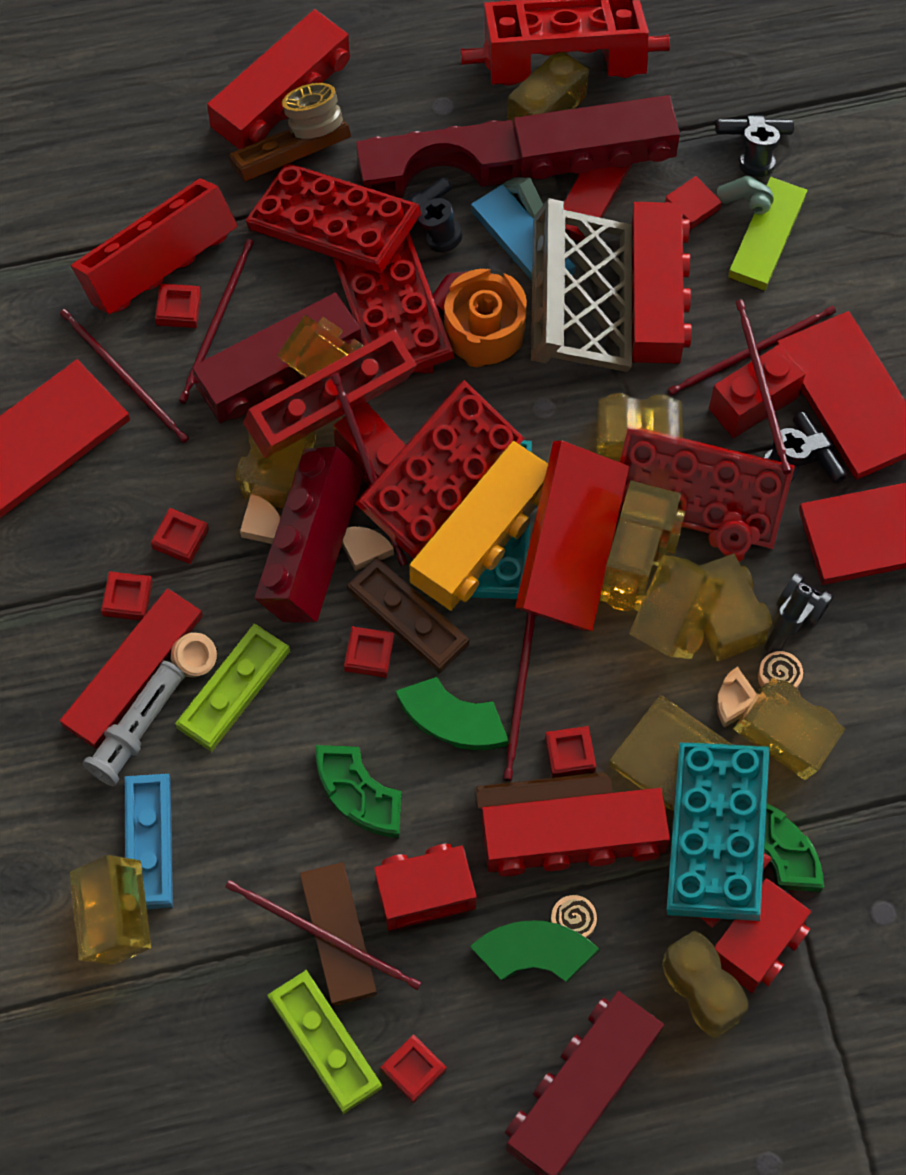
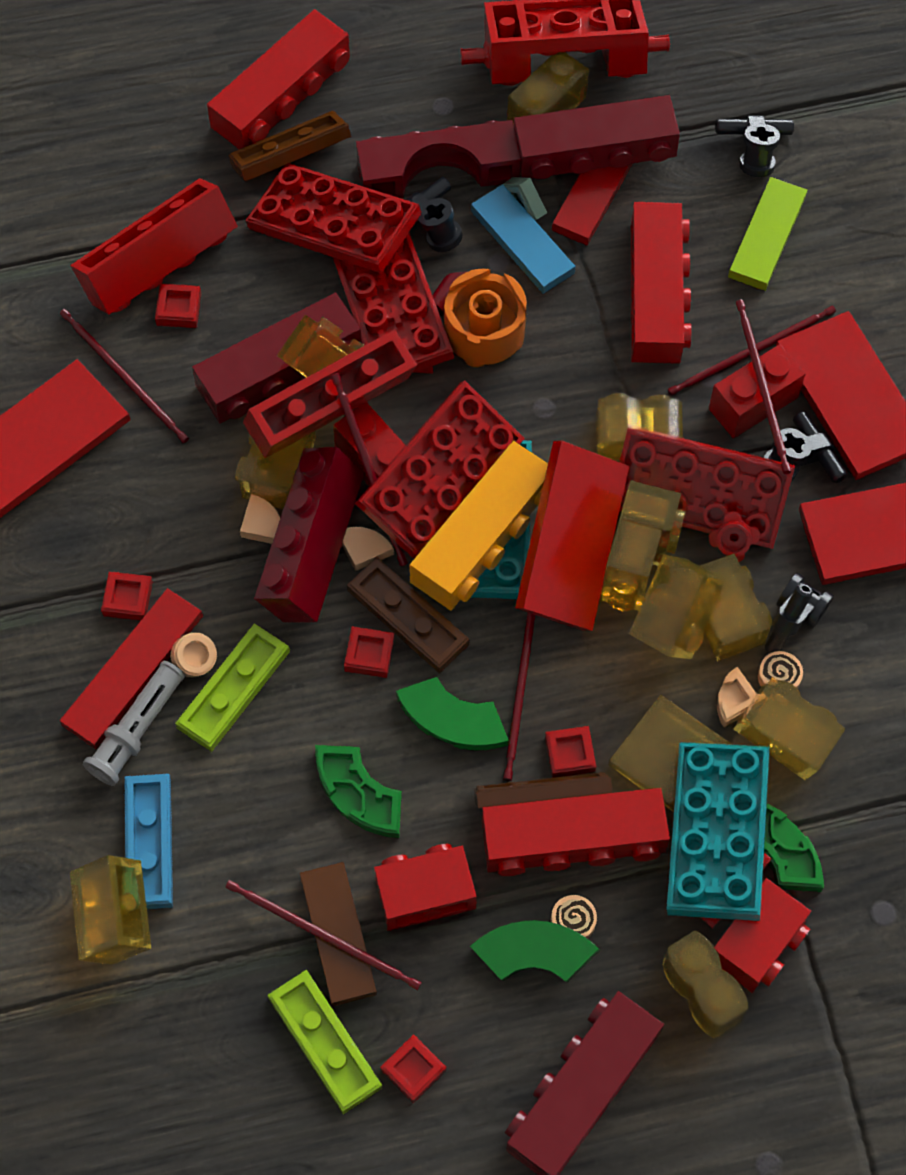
red tile [151,508,209,564] -> none
dark red piece [179,239,254,404] -> none
dark tan wheel [282,83,343,139] -> none
dark tan fence [531,198,632,372] -> none
red tile [665,176,722,230] -> none
sand green arm [717,176,774,214] -> none

